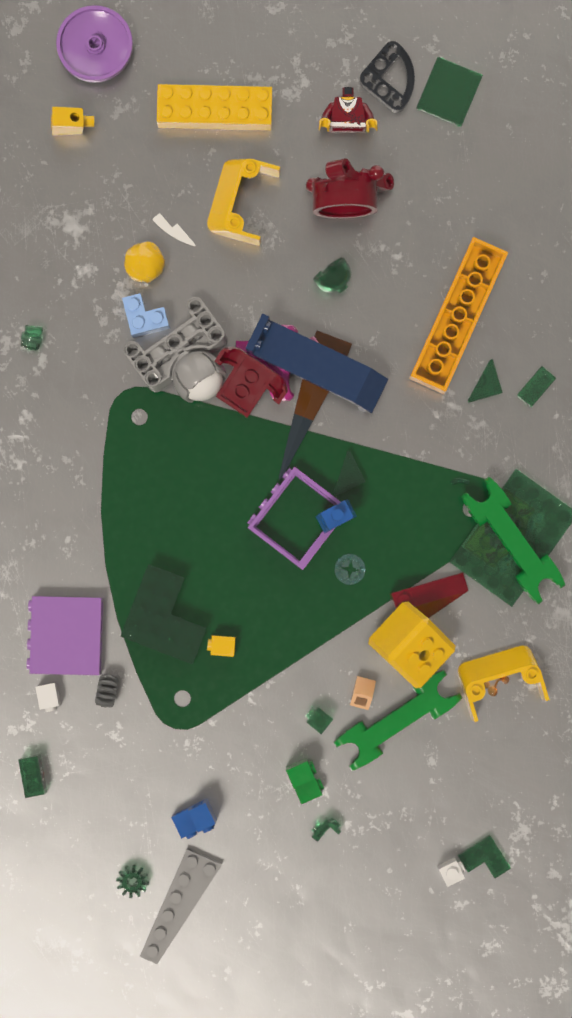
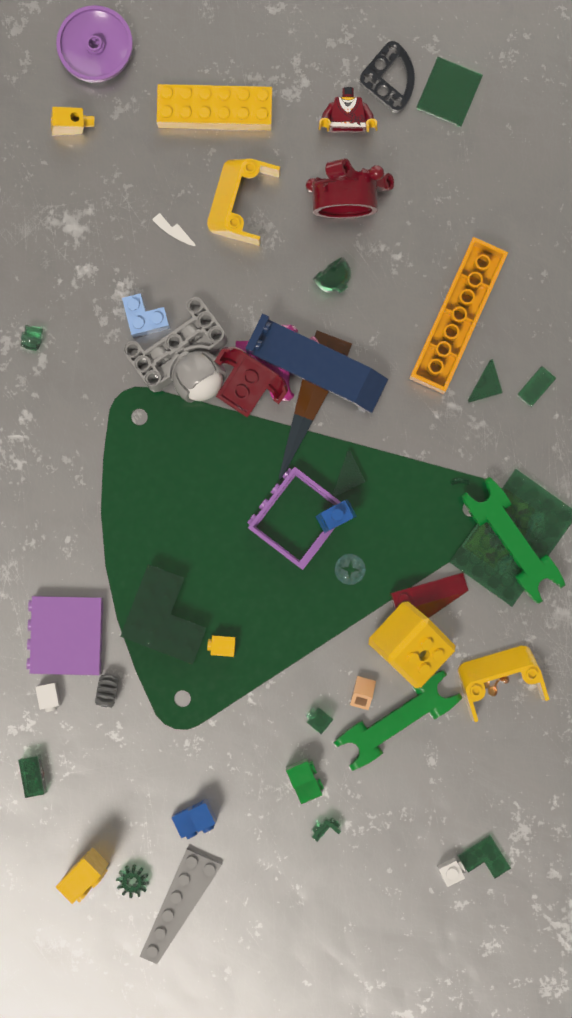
yellow piece [124,241,165,283] -> none
none -> yellow brick [56,847,109,904]

